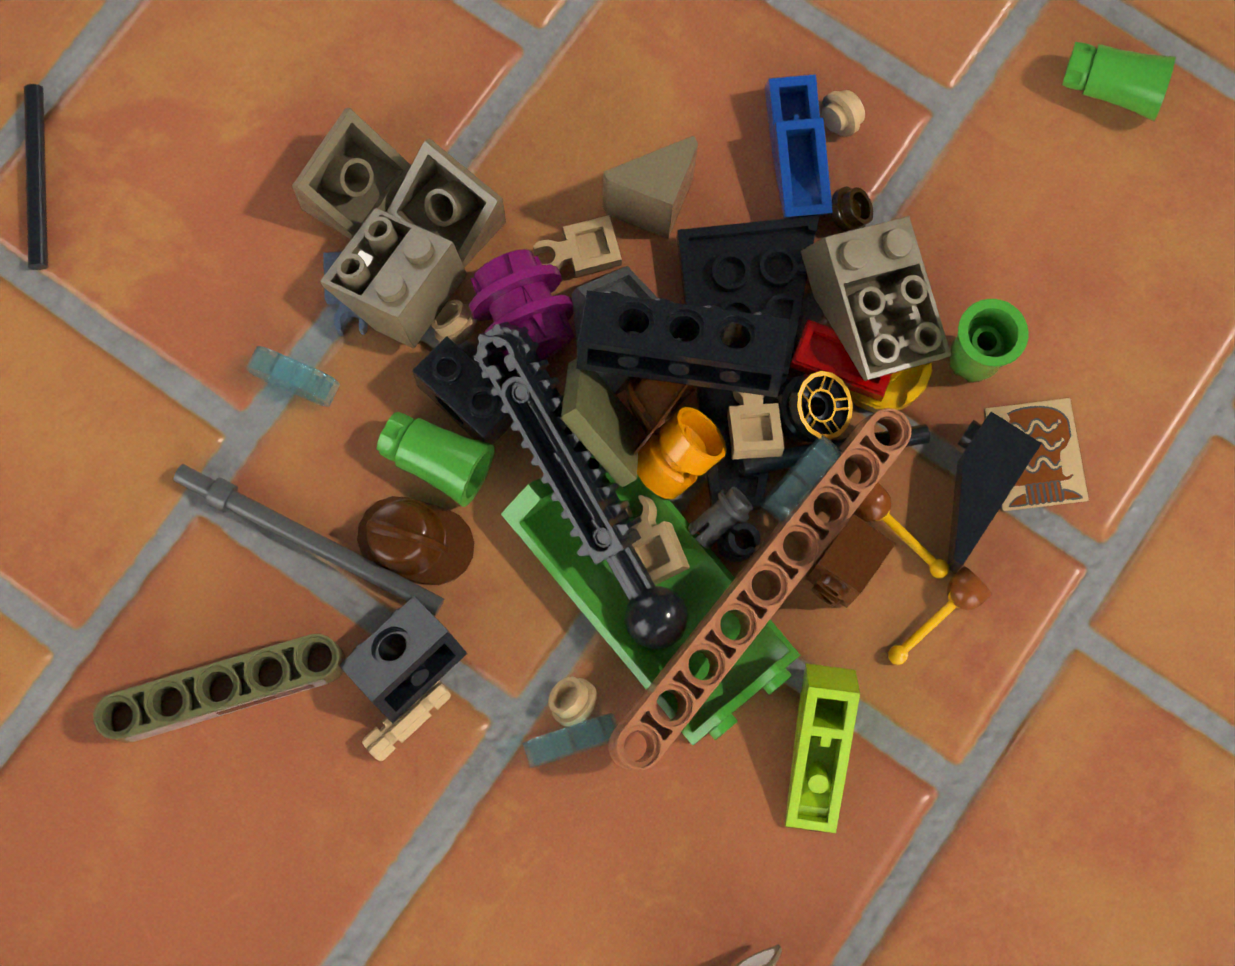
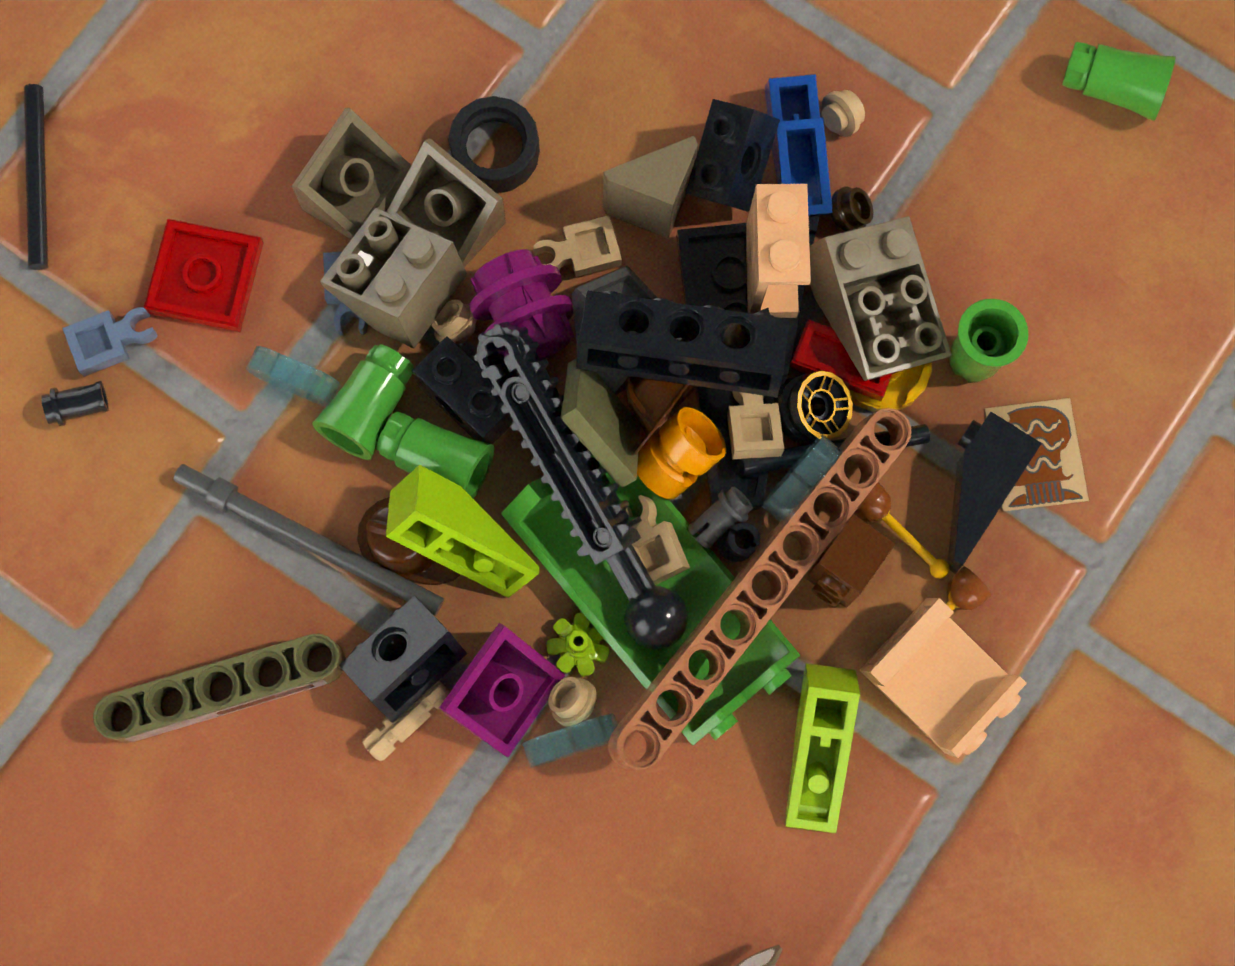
none -> black pin [41,381,109,426]
none -> sand blue plate [62,307,158,377]
none -> red tile [143,218,263,332]
none -> bright green plant [312,344,414,460]
none -> lime slope [386,465,539,598]
none -> magenta slope [439,623,565,758]
none -> black tyre [448,96,540,193]
none -> lime plant [547,613,610,677]
none -> black brick [685,99,780,212]
none -> light nougat panel [746,184,811,318]
none -> light nougat panel [860,598,1027,758]

